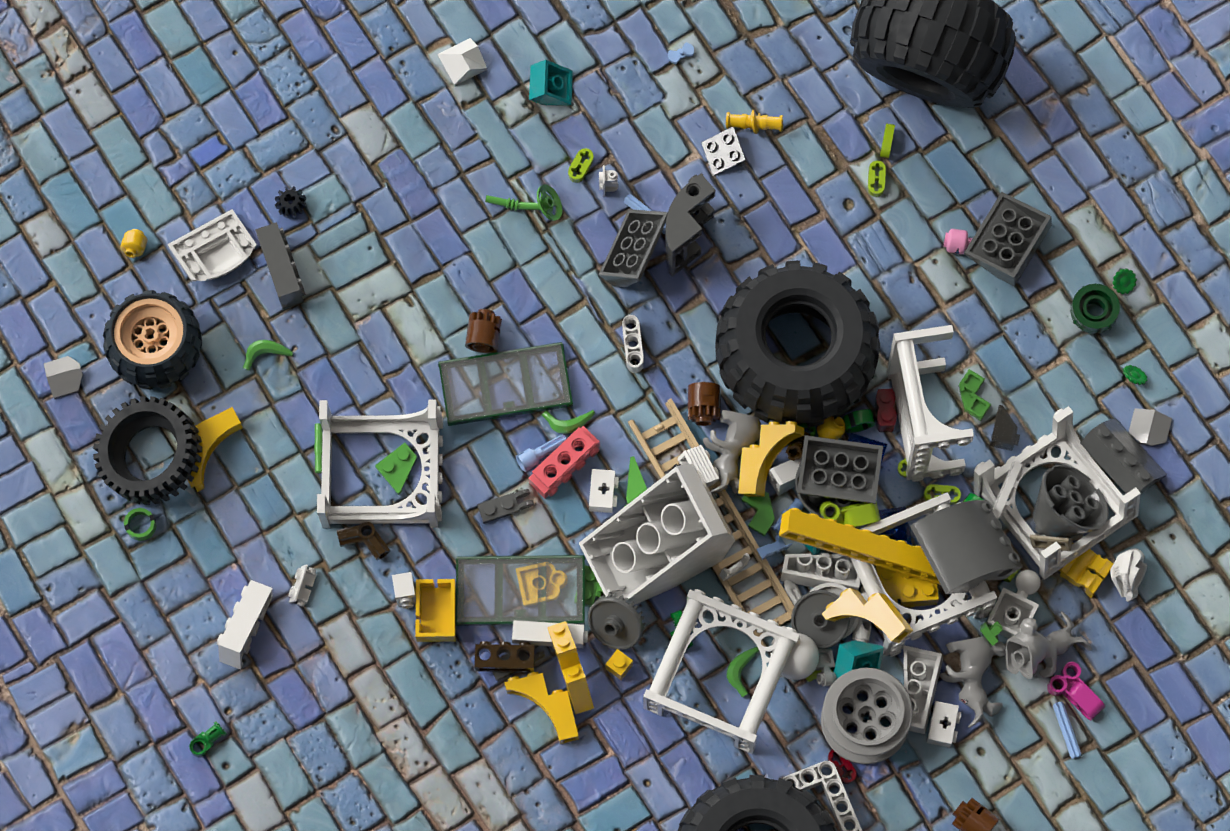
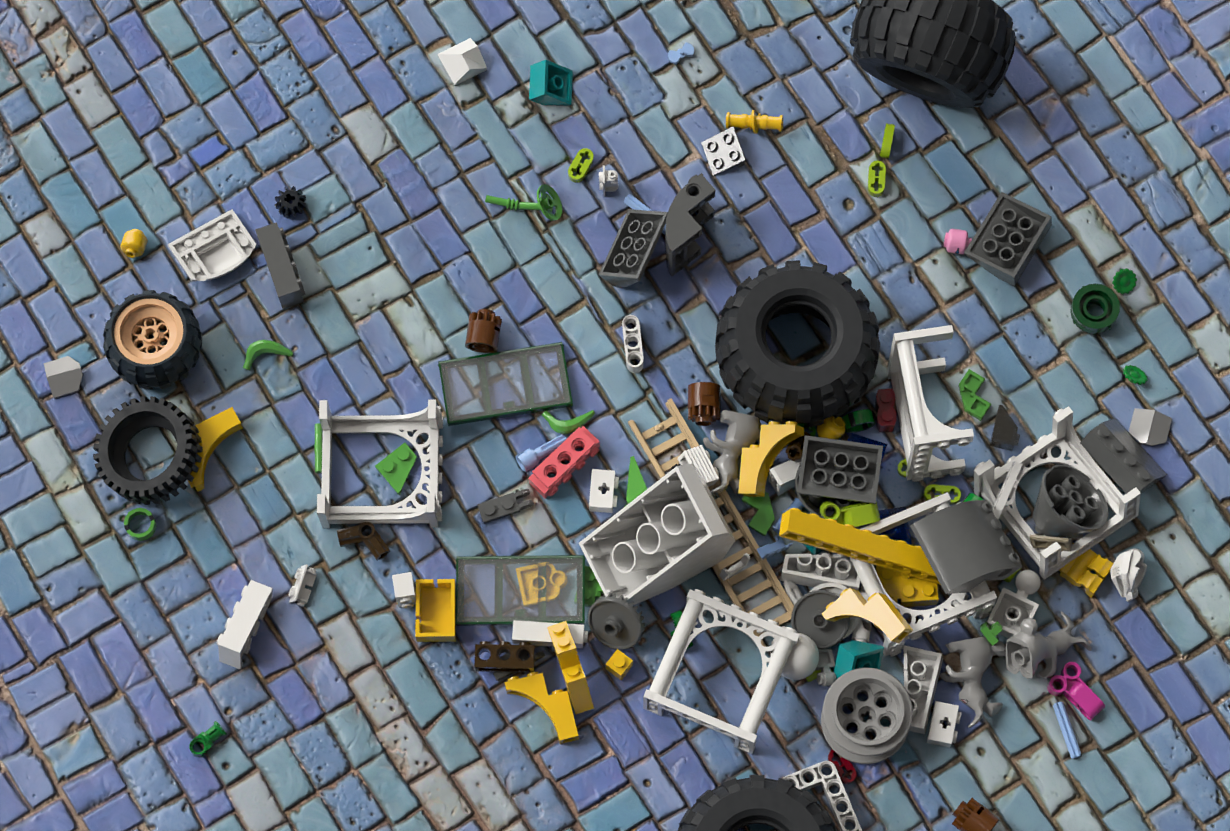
bright green piece [727,647,759,697] -> none

